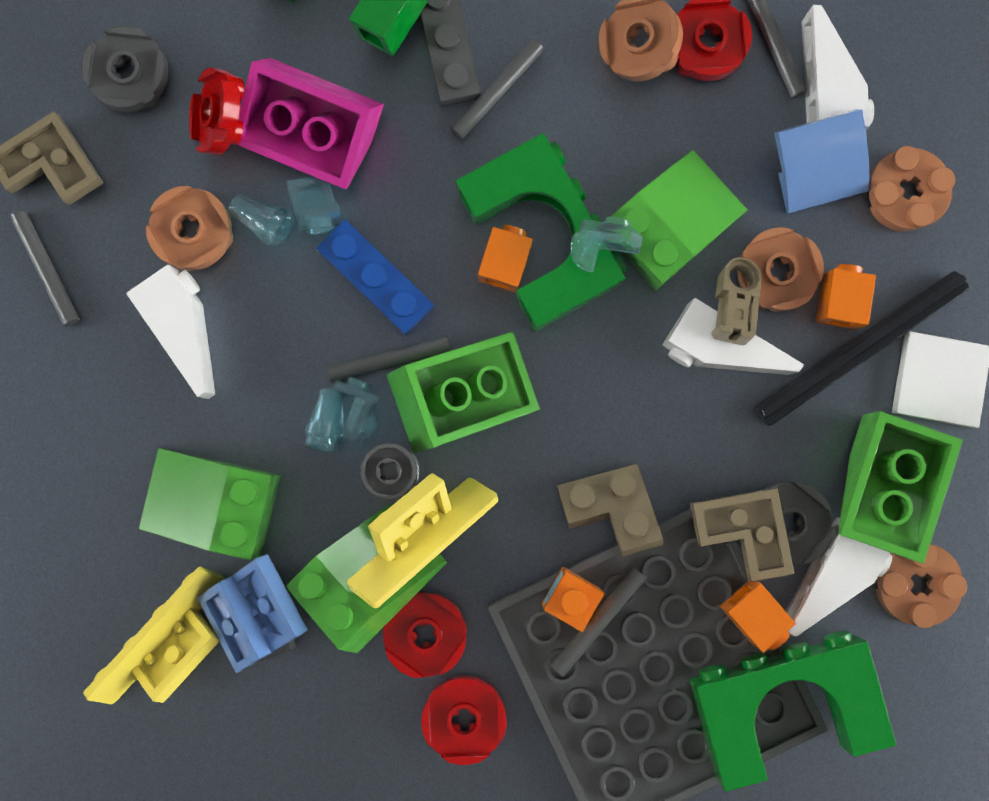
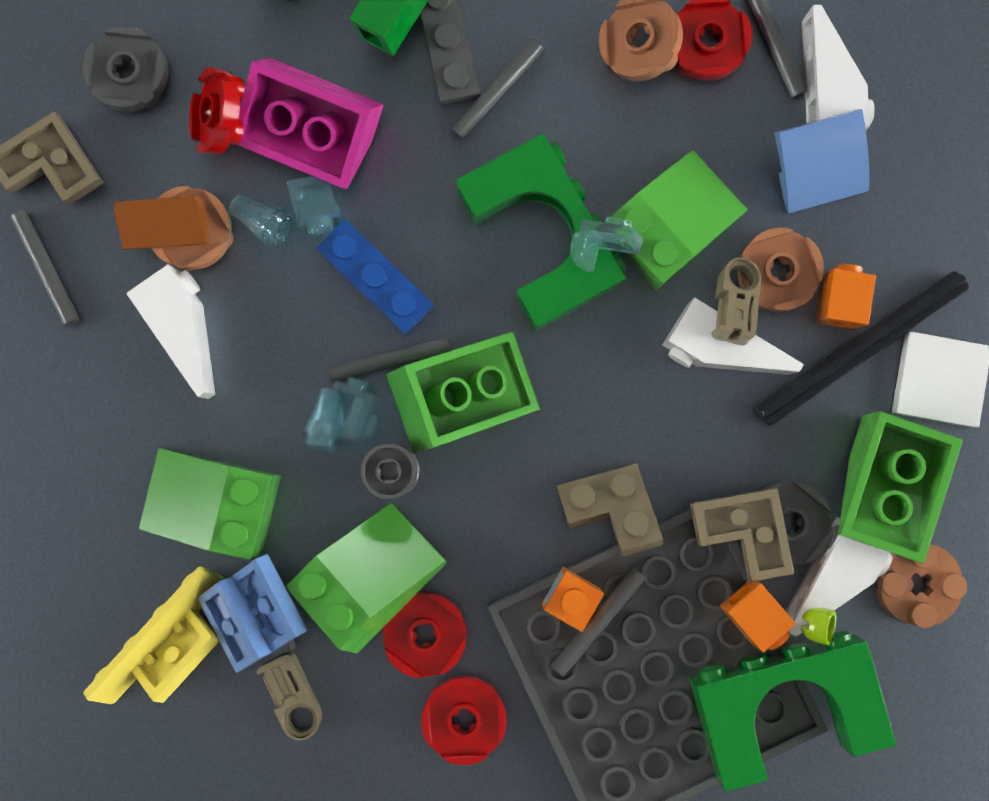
light yellow bracket [347,473,498,608] -> none
orange brick [478,225,533,293] -> none
nougat plate [866,146,955,232] -> none
none -> dark orange slope [114,196,208,250]
none -> dark tan piece [257,651,322,740]
none -> lime hinge [801,608,836,645]

